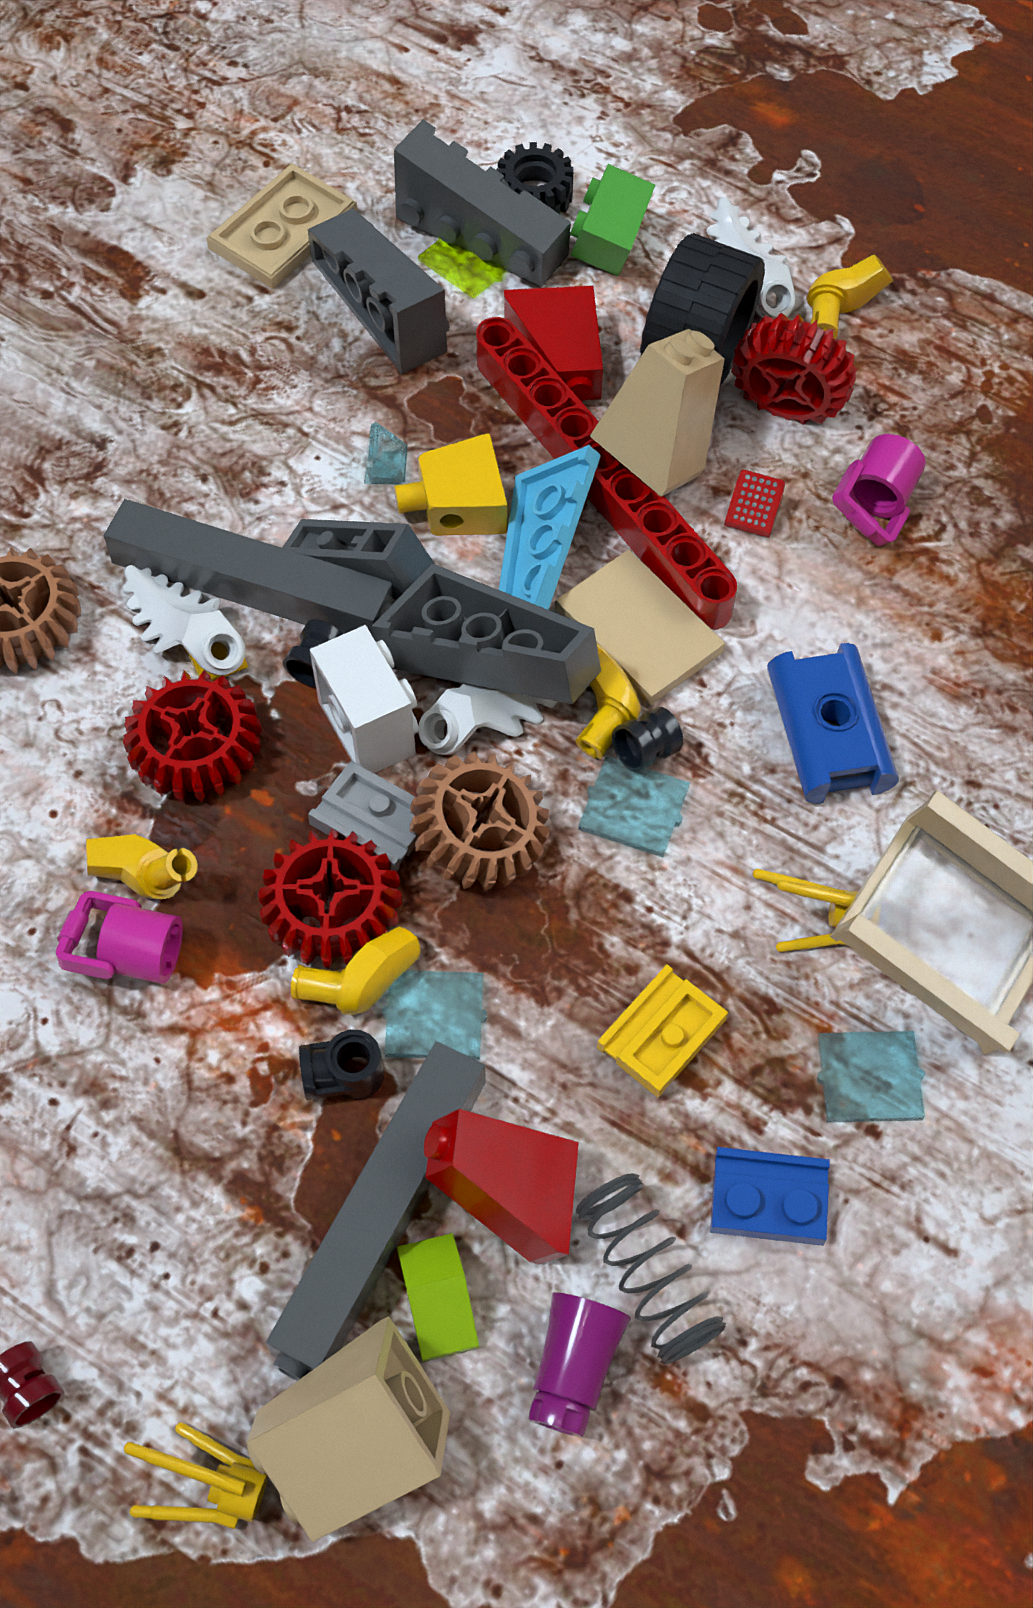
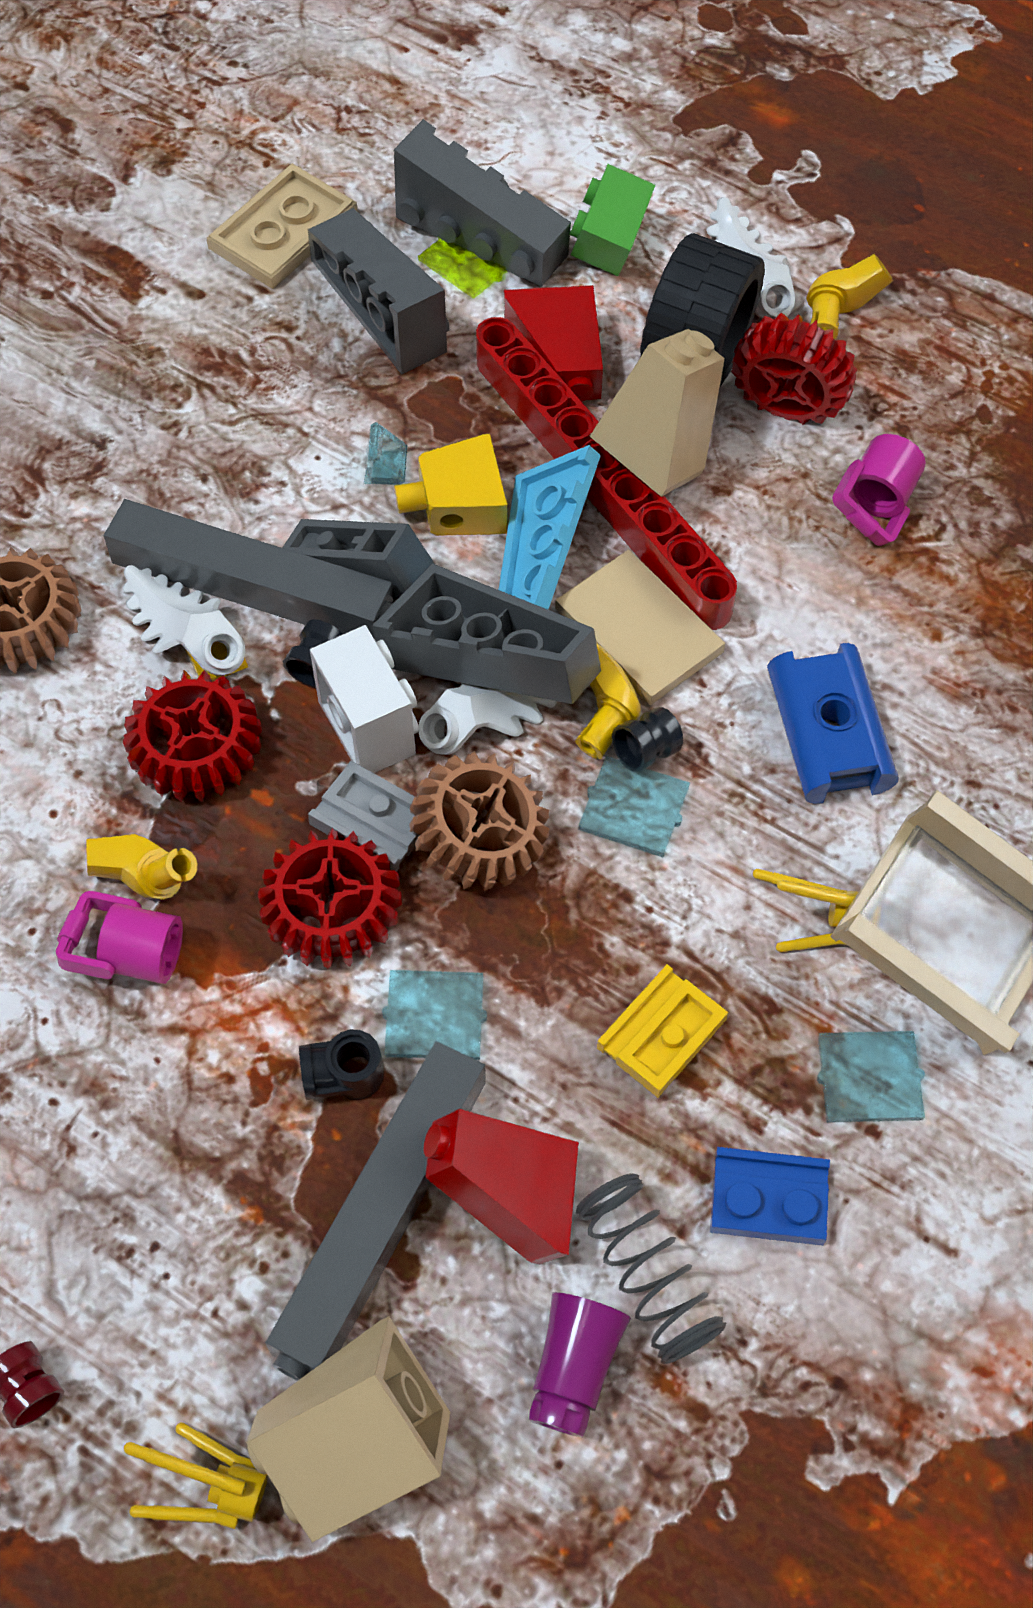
yellow arm [291,926,420,1015] -> none
lime slope [397,1233,479,1362] -> none
black tyre [496,142,574,214] -> none
red slope [724,470,785,538] -> none

